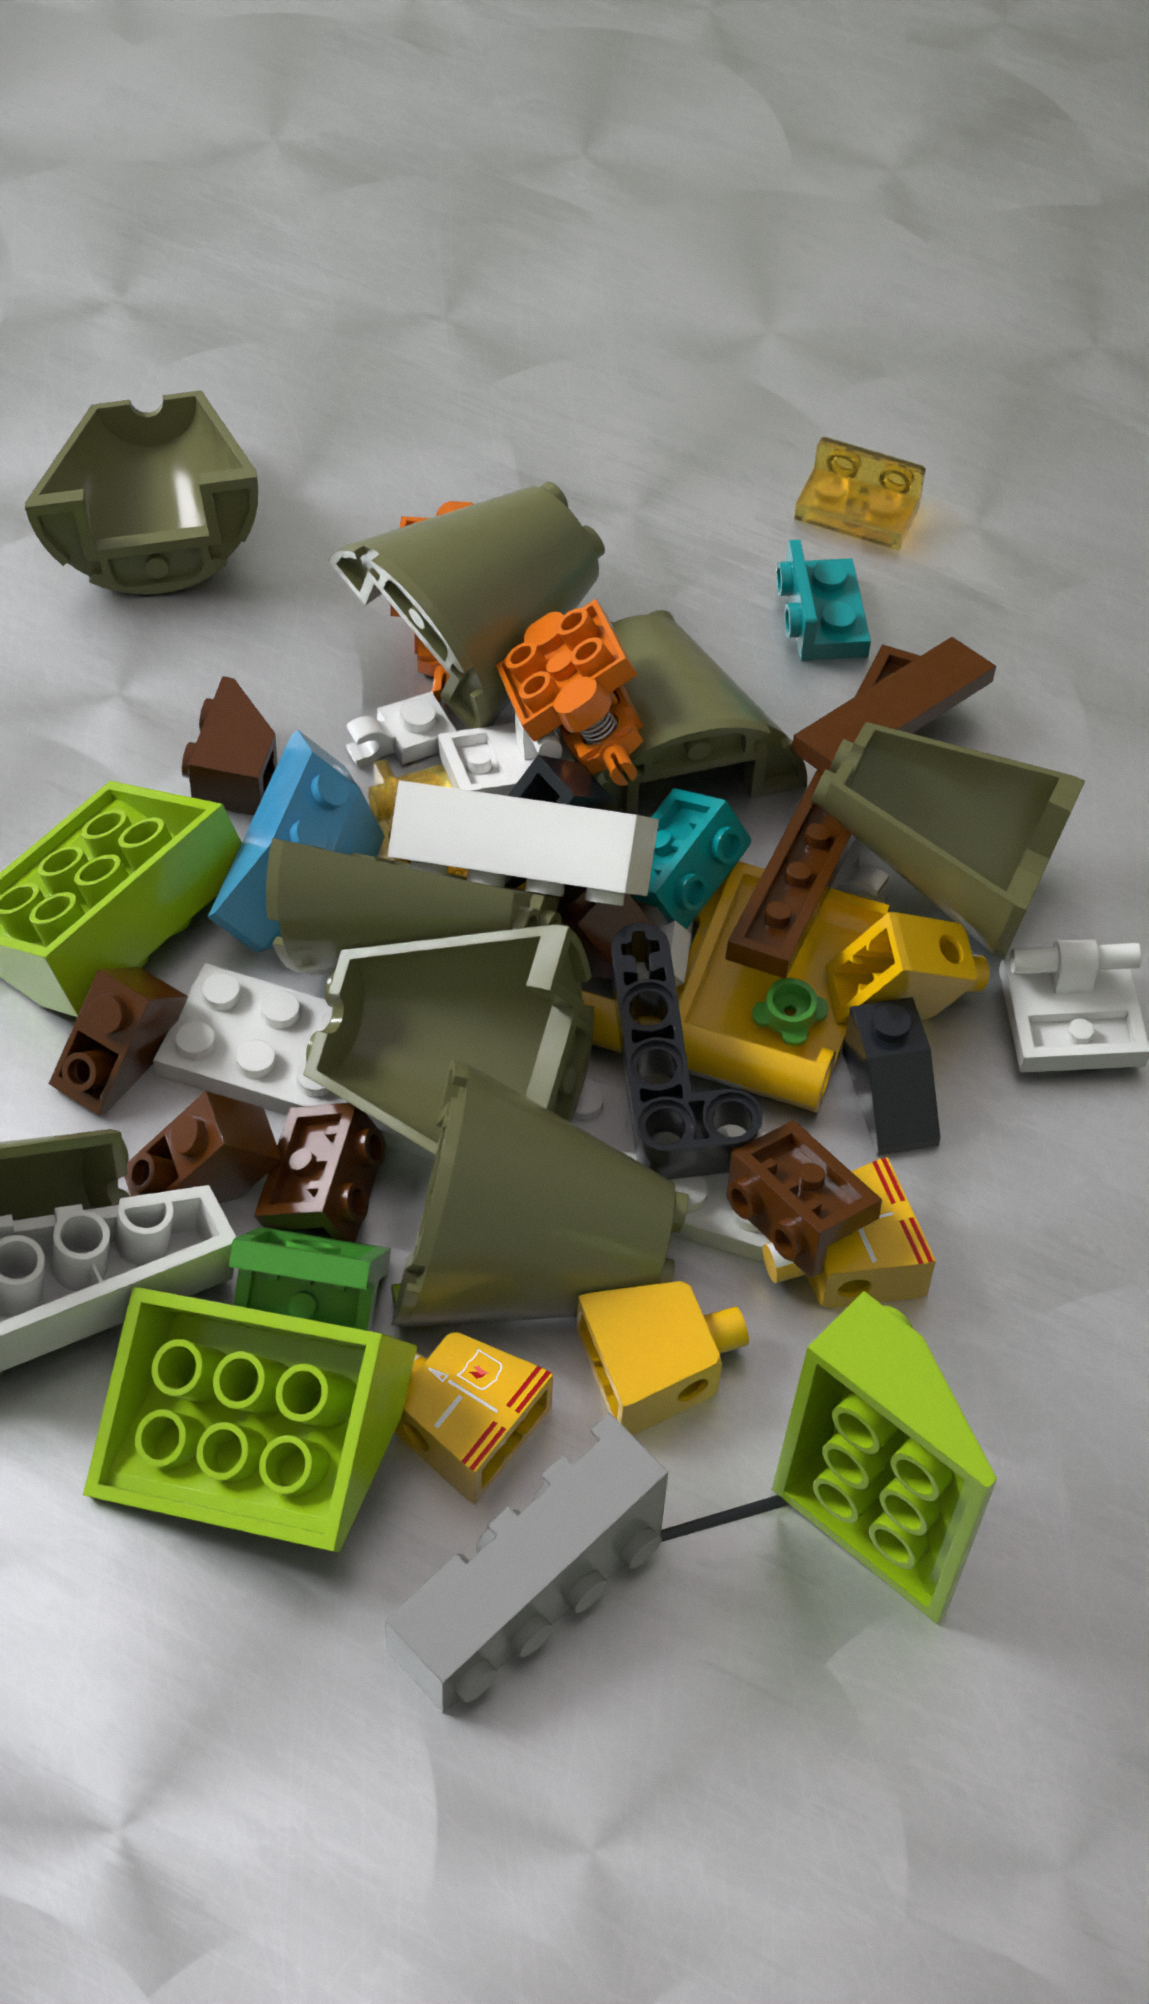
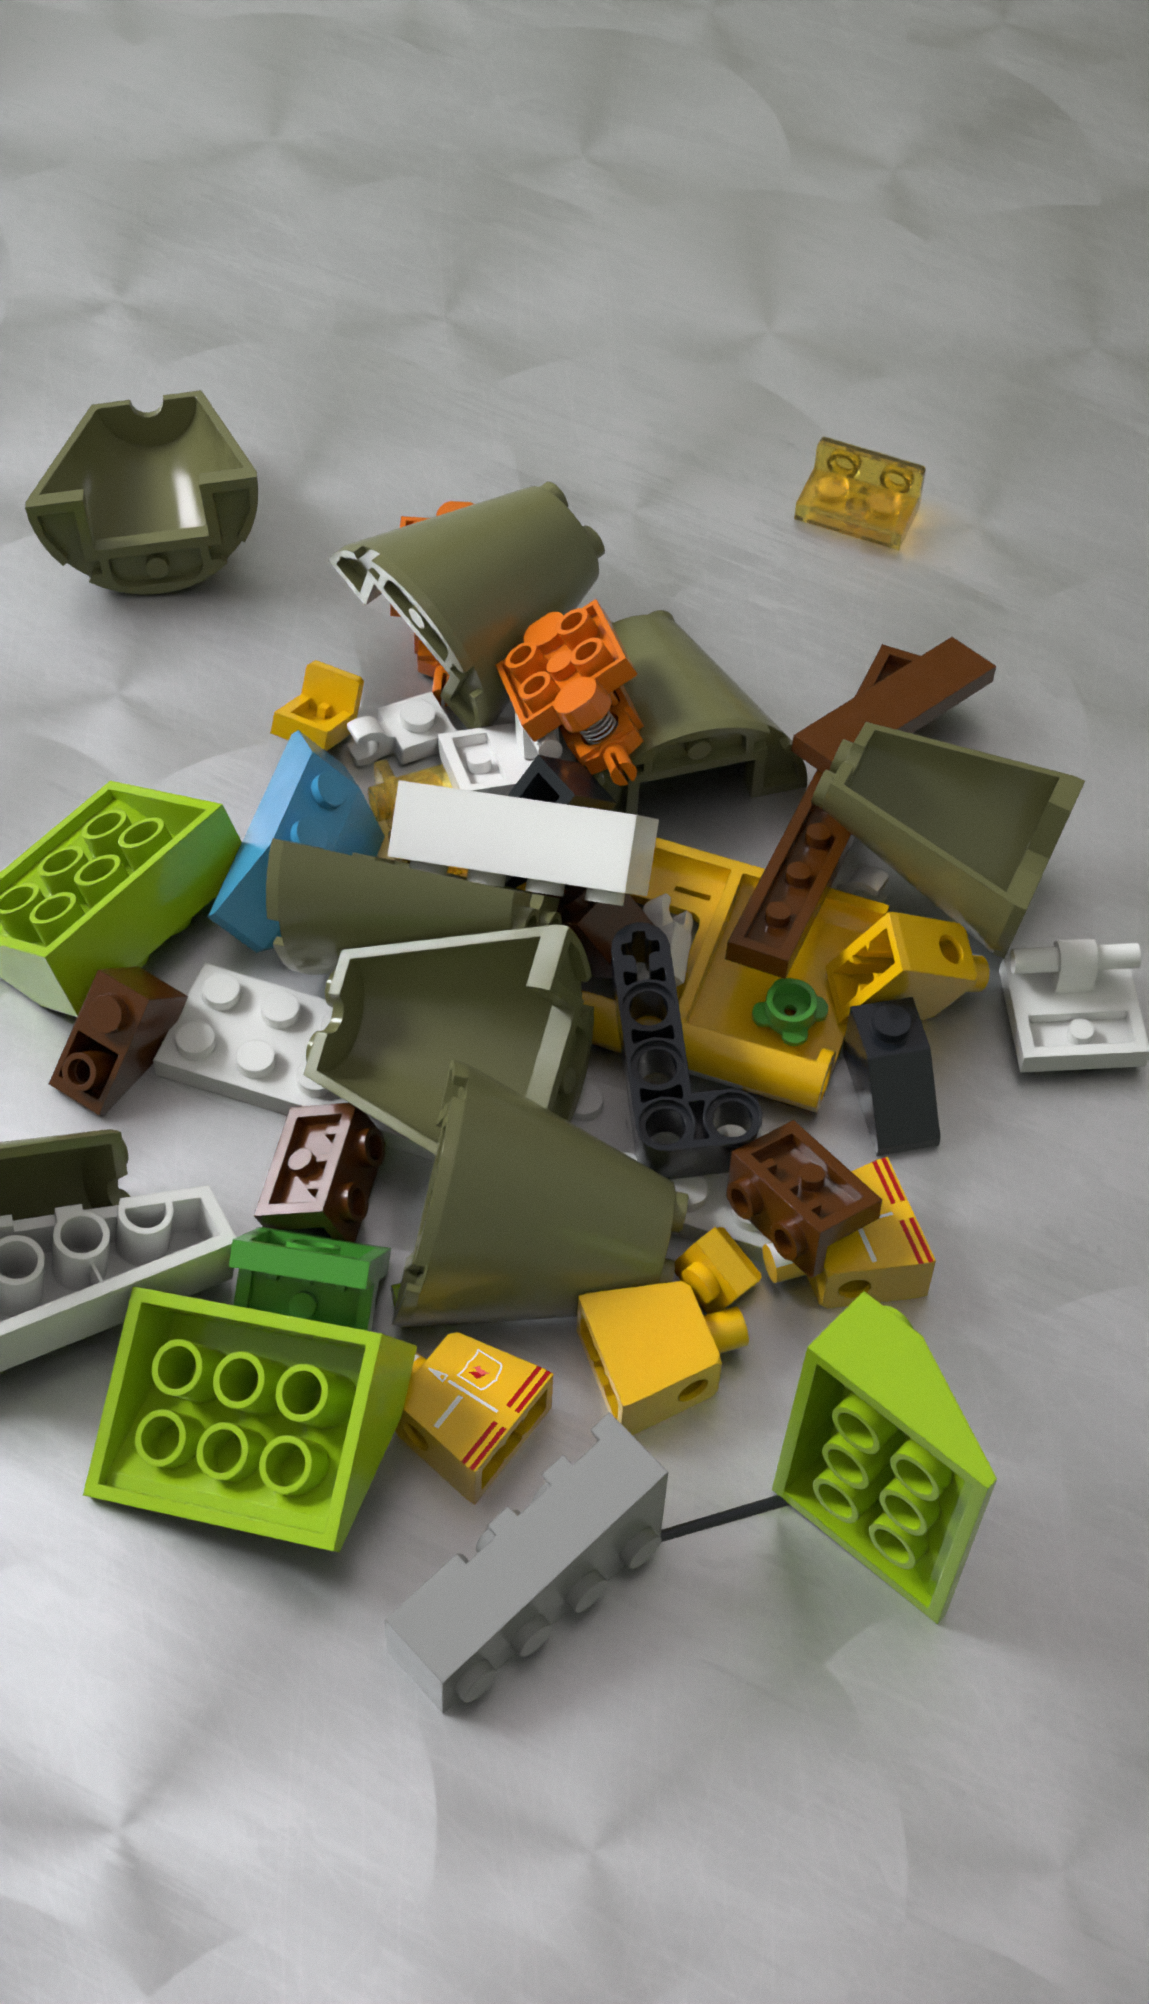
reddish brown slope [124,1091,282,1204] -> none
reddish brown slope [181,676,278,816] -> none
teal bracket [630,788,752,930] -> none
teal bracket [776,539,871,661] -> none
none -> yellow bracket [270,660,364,751]
none -> yellow bracket [674,1227,762,1314]

